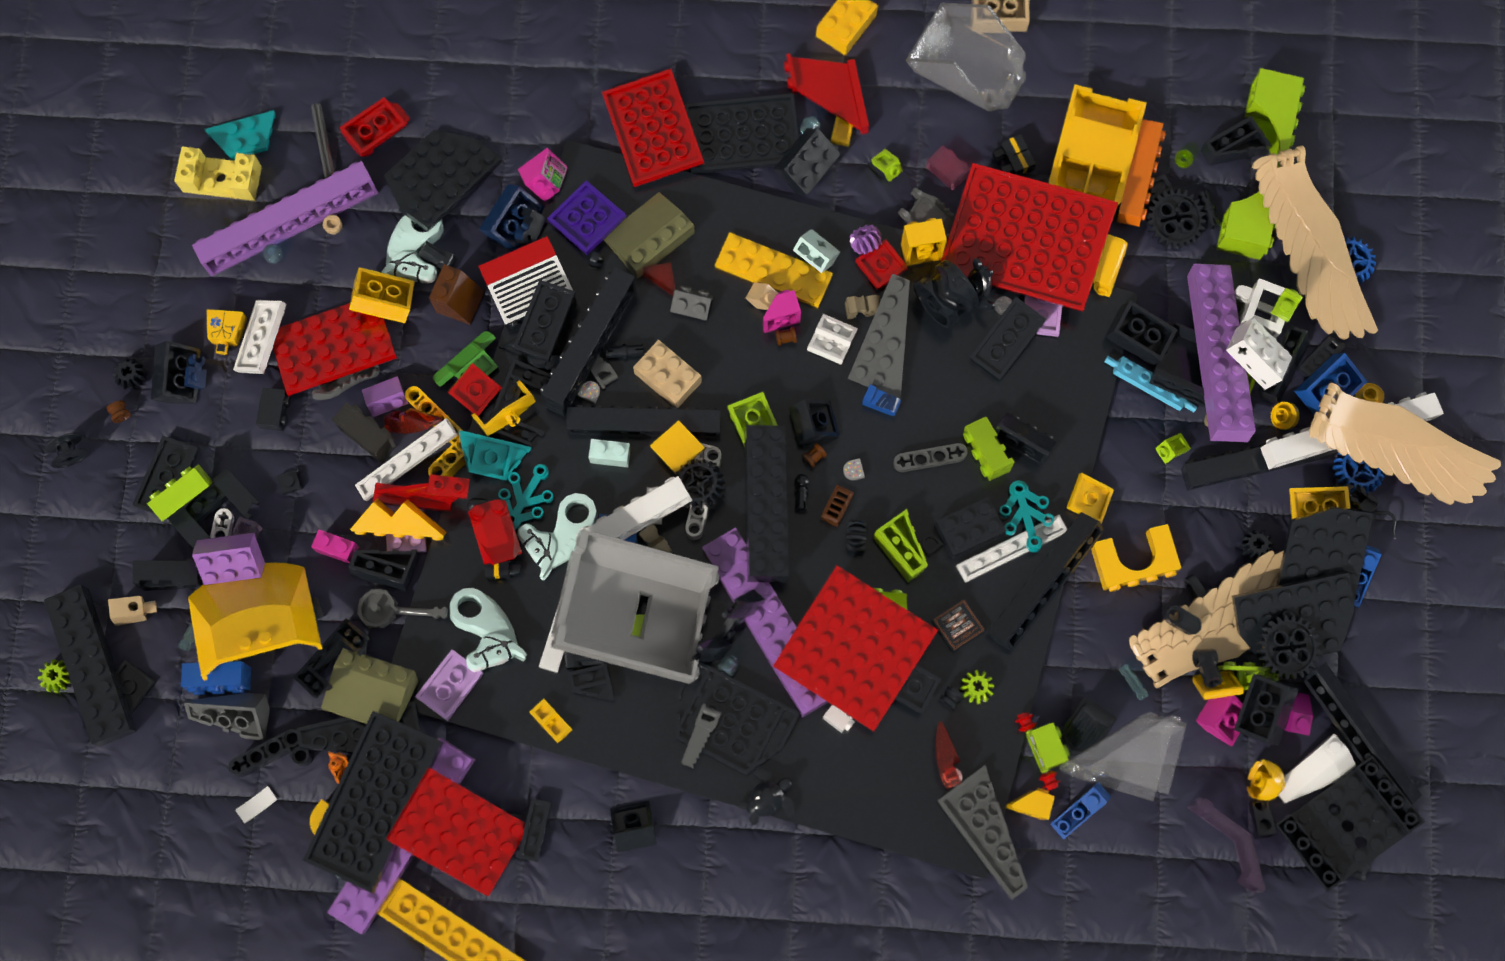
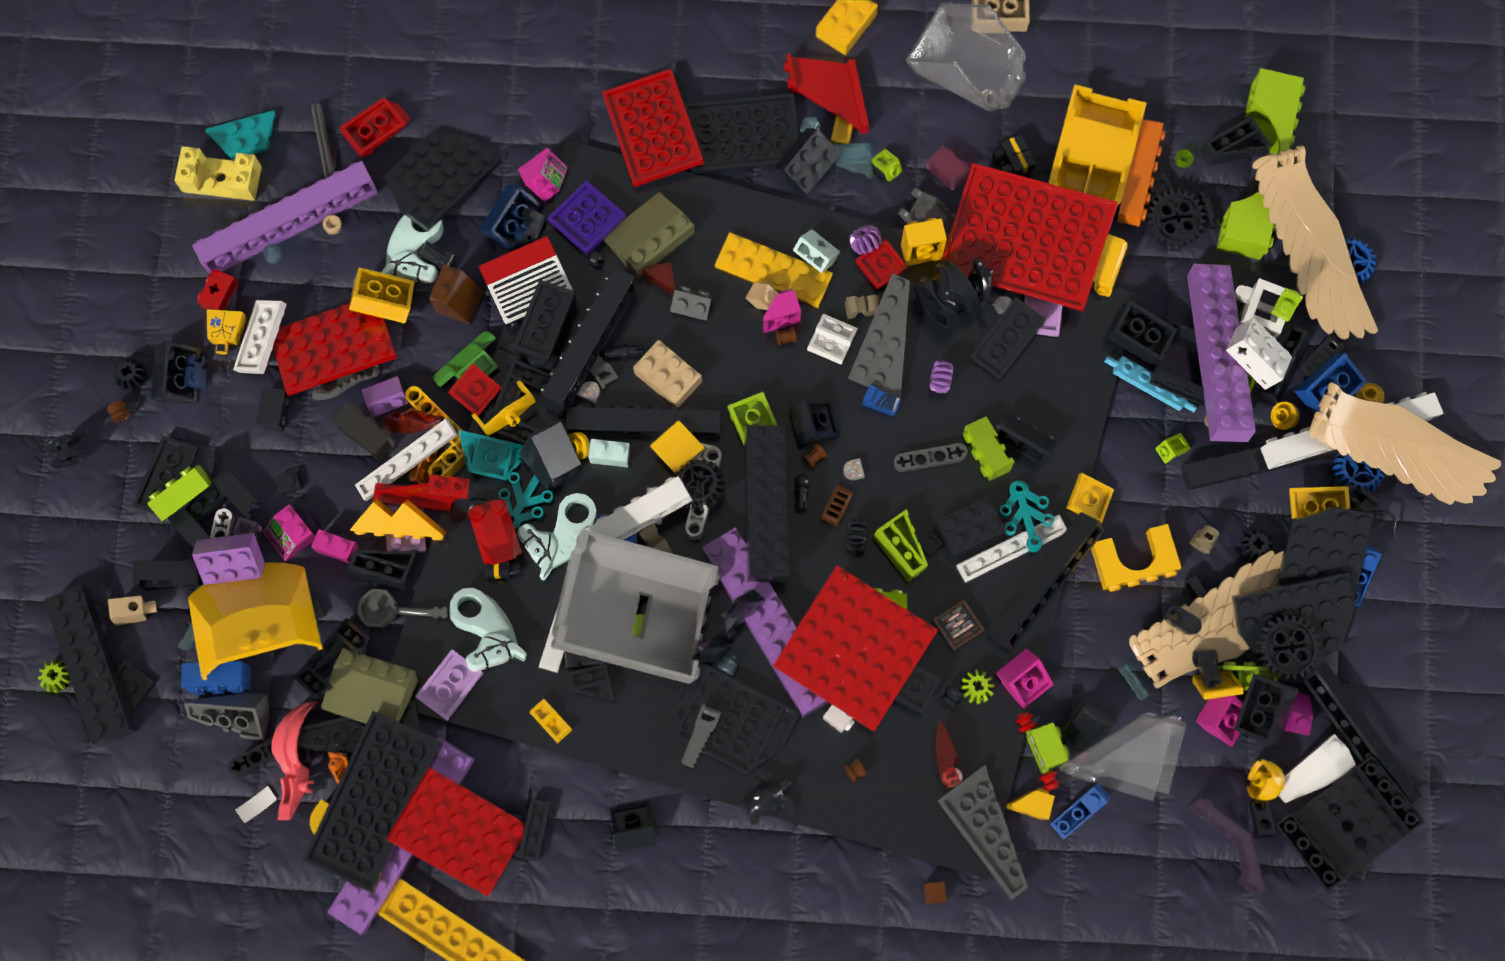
none -> red brick [197,269,239,311]
none -> dark pink slope [263,504,316,562]
none -> coral piece [272,701,321,820]
none -> orange hinge [408,451,438,484]
none -> slope [519,419,581,490]
none -> yellow plate [568,432,590,460]
none -> clear light blue wing [833,143,873,179]
none -> reddish brown wheel [843,758,867,783]
none -> reddish brown slope [923,881,947,905]
none -> medium lavender gear [929,360,953,393]
none -> dark pink slope [997,649,1054,709]
none -> dark tan leg [1189,525,1220,554]

